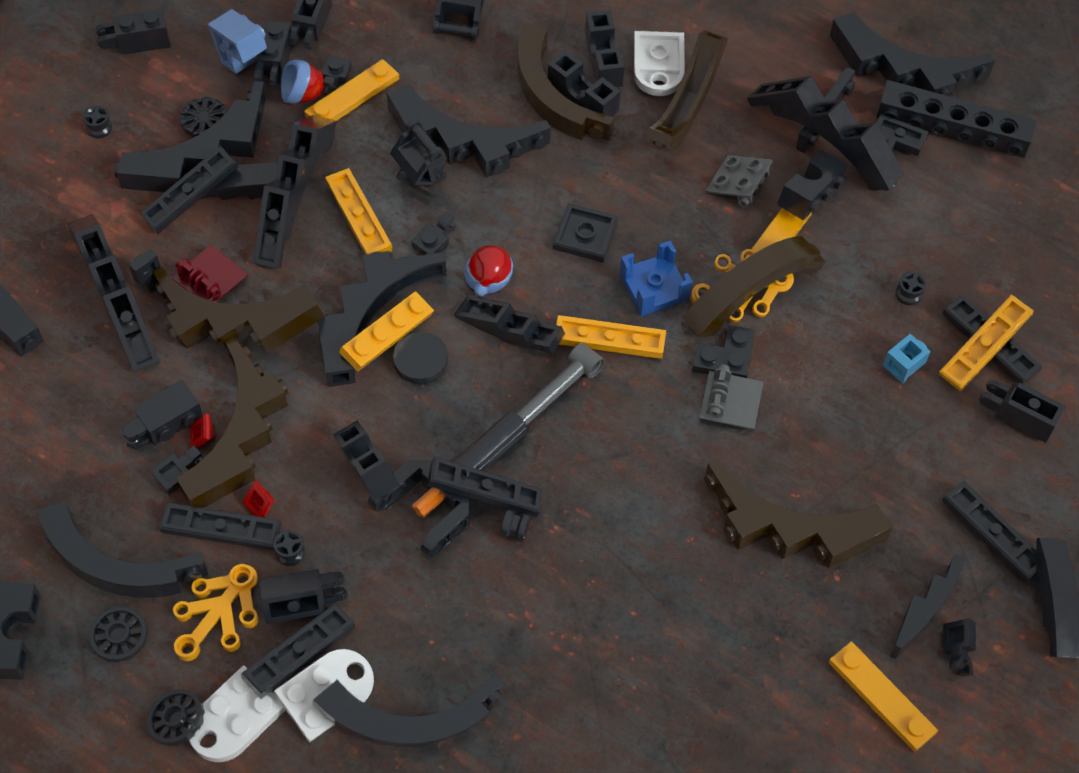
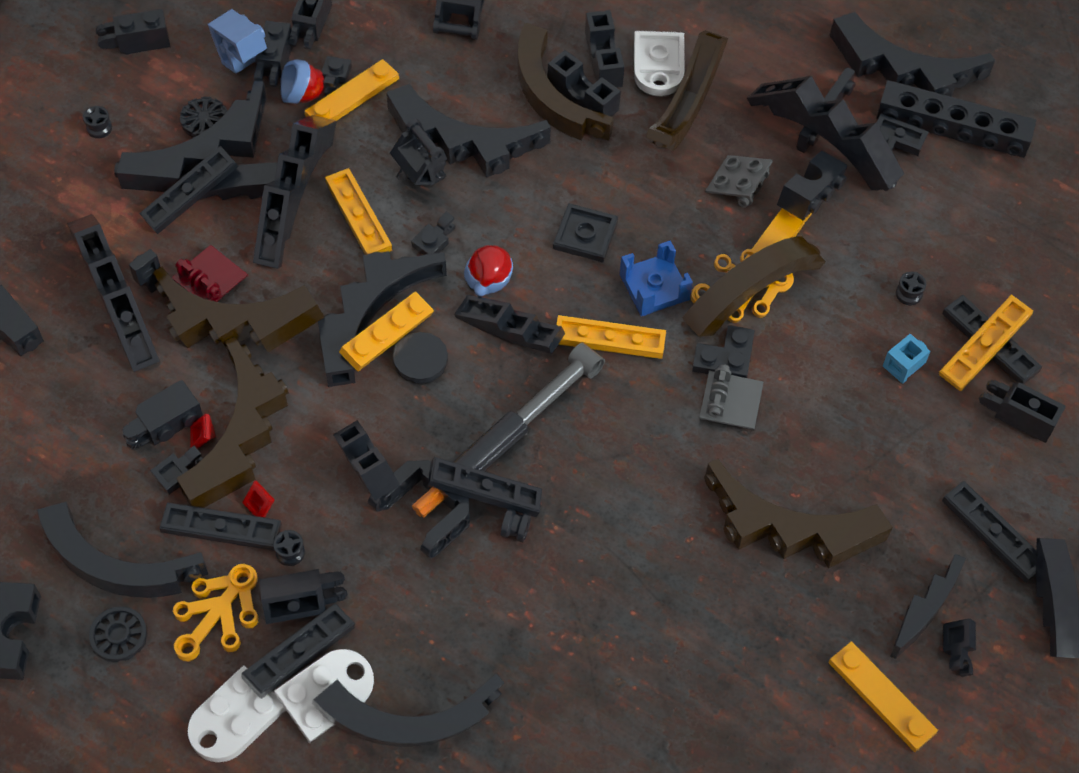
black wheel [147,689,205,746] -> none

